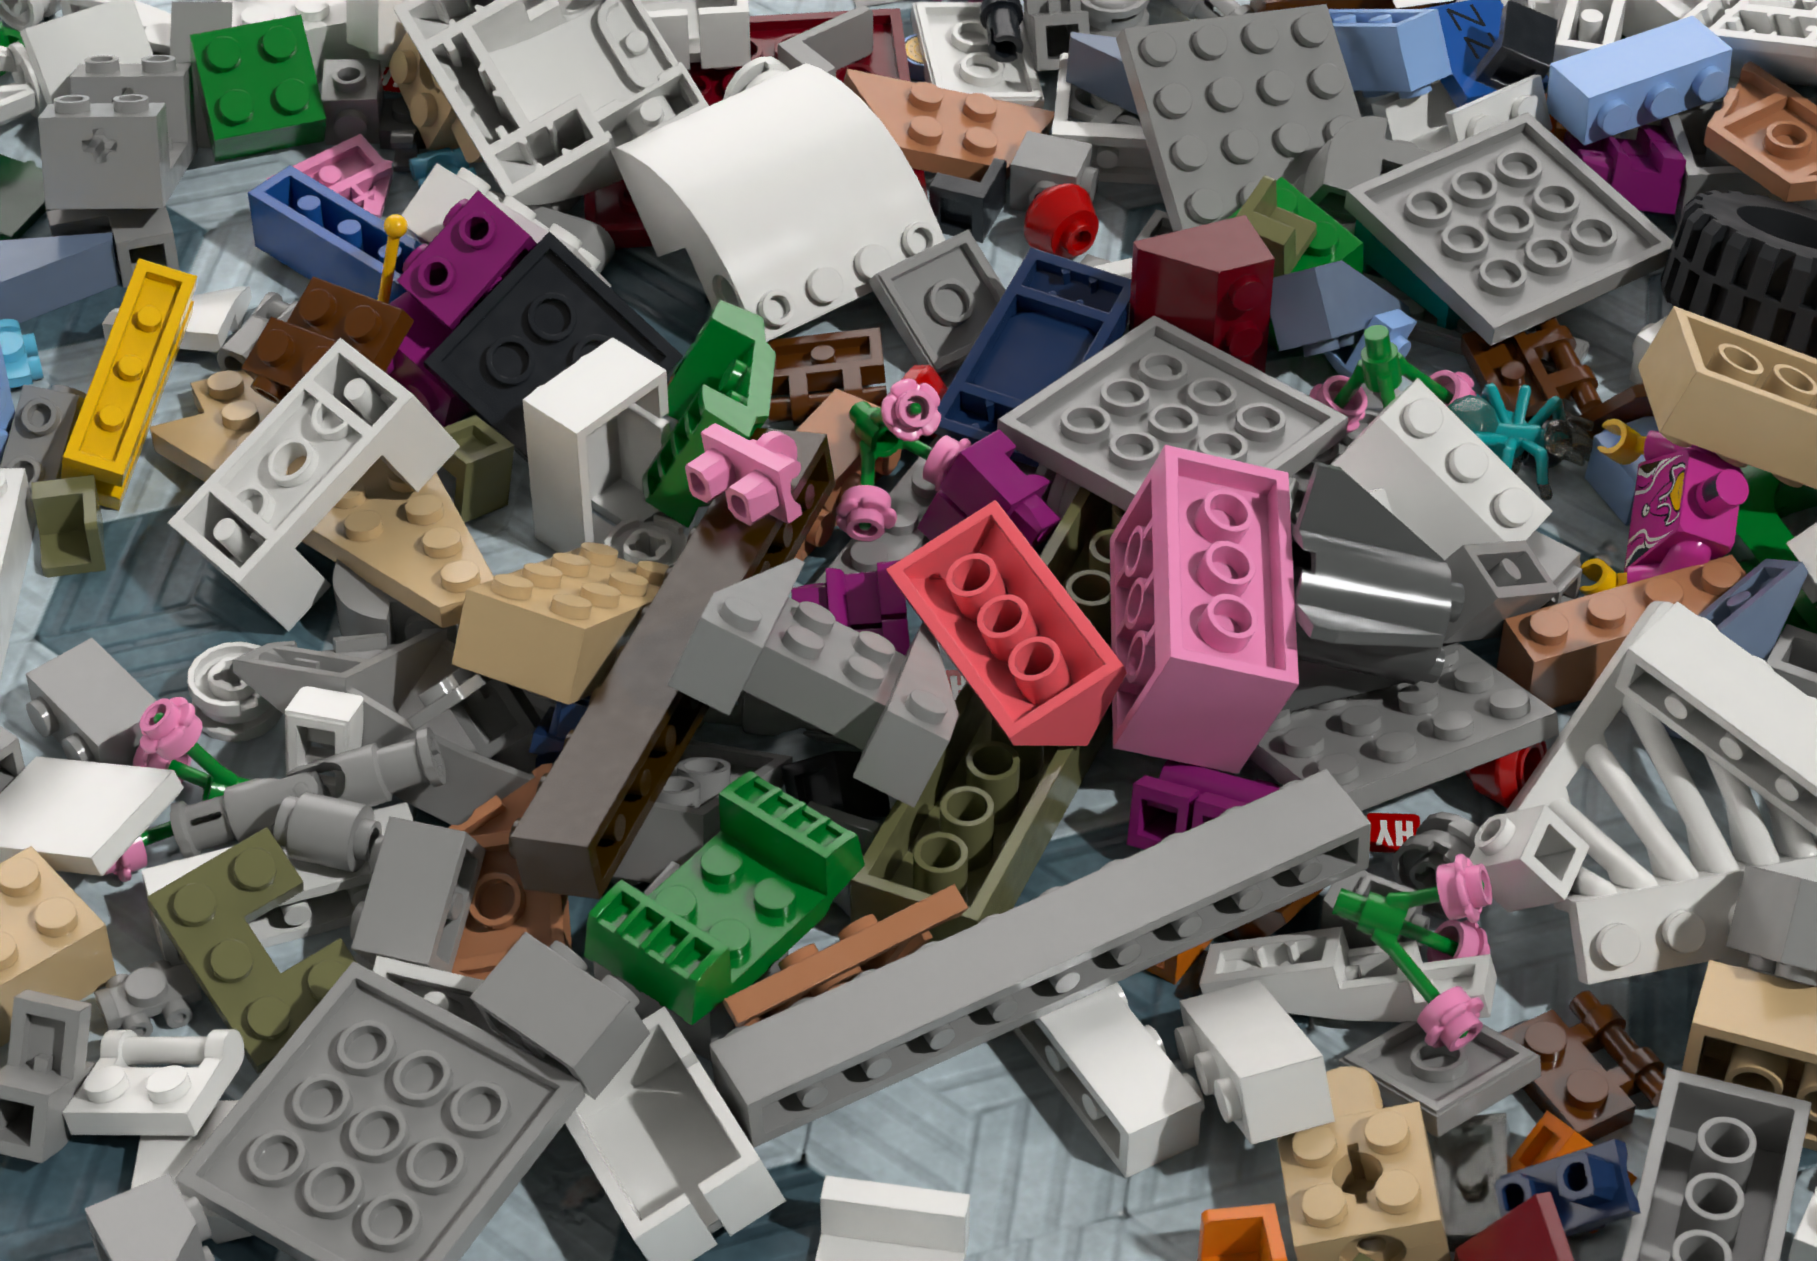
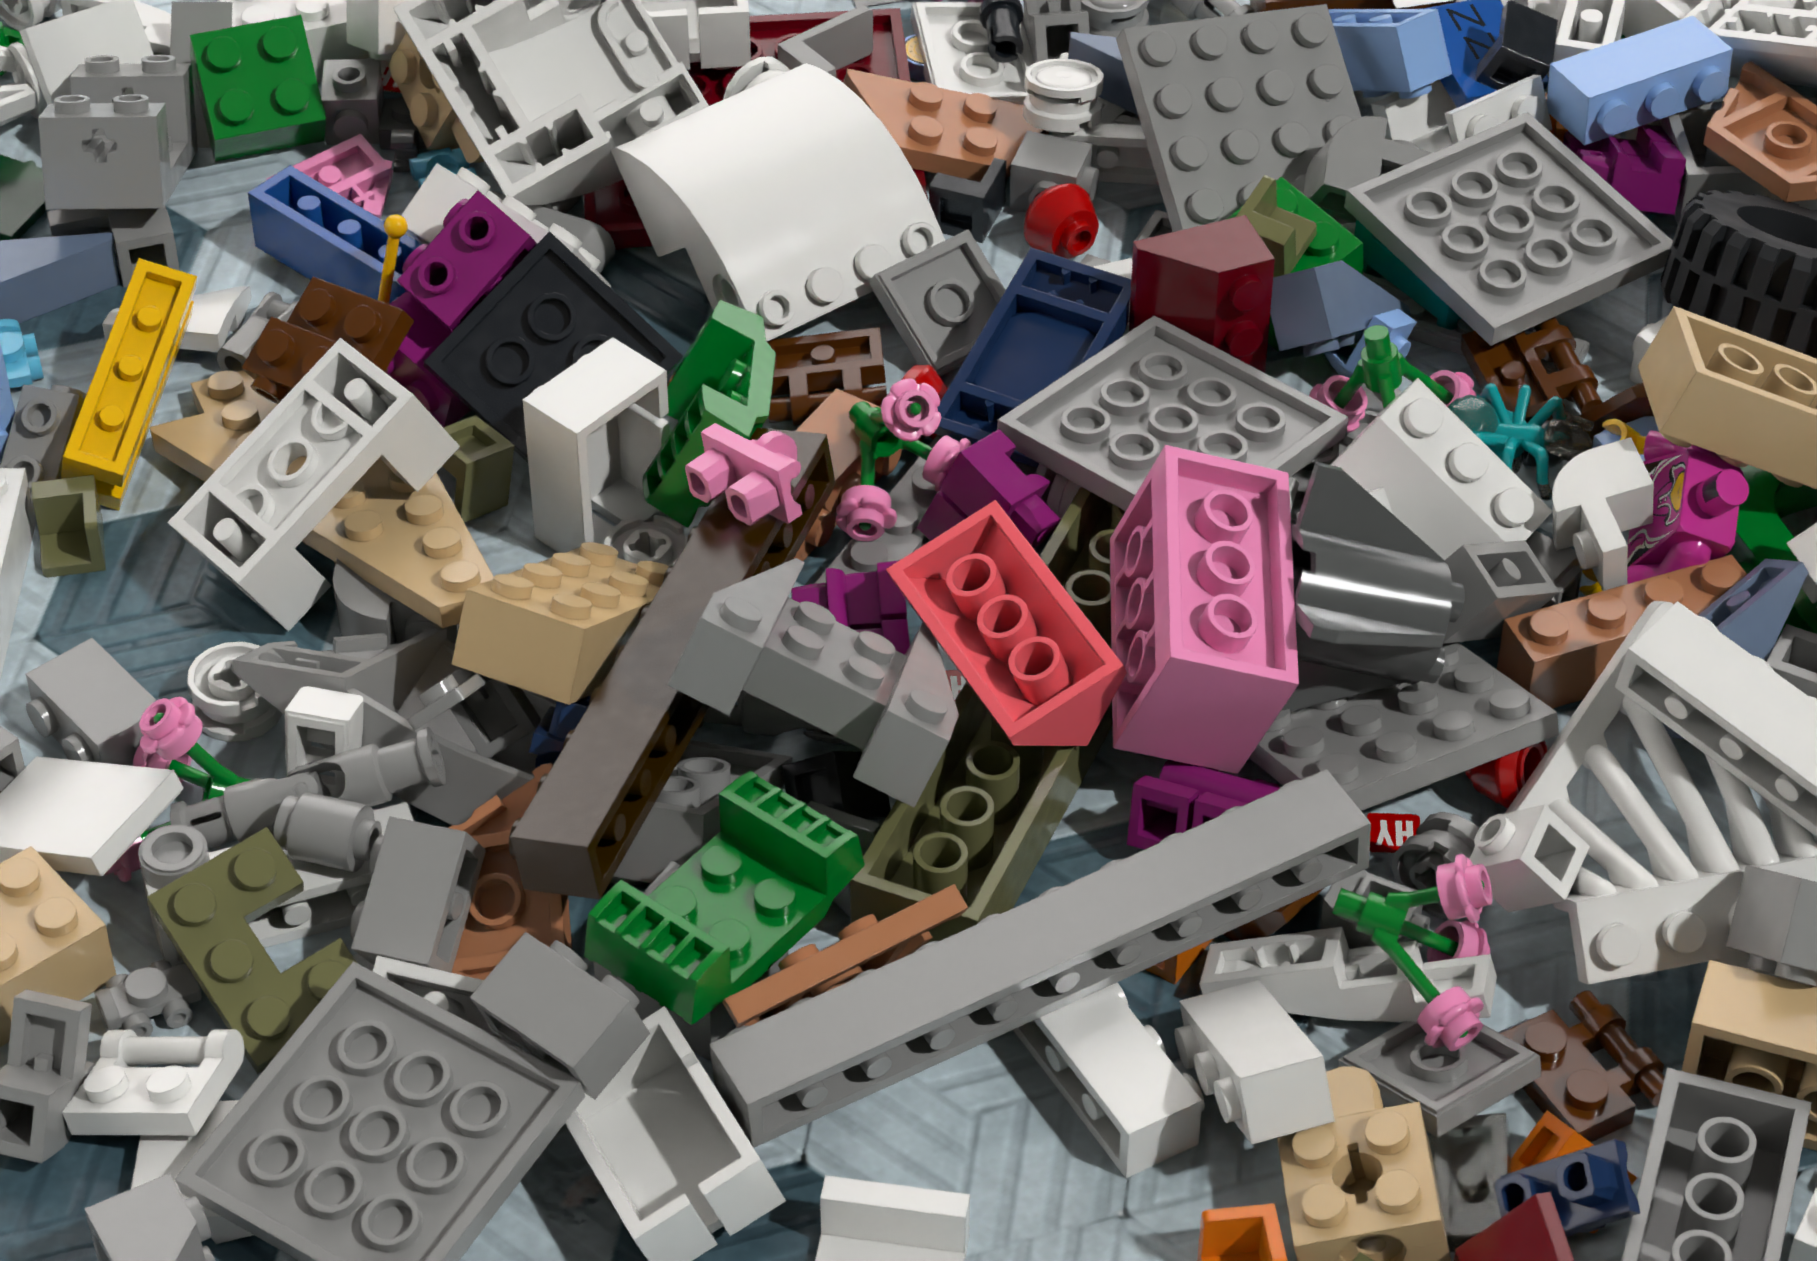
none -> light grey tile [138,825,210,890]
none -> white wheel [1023,58,1104,133]
none -> white brick [1552,437,1654,591]

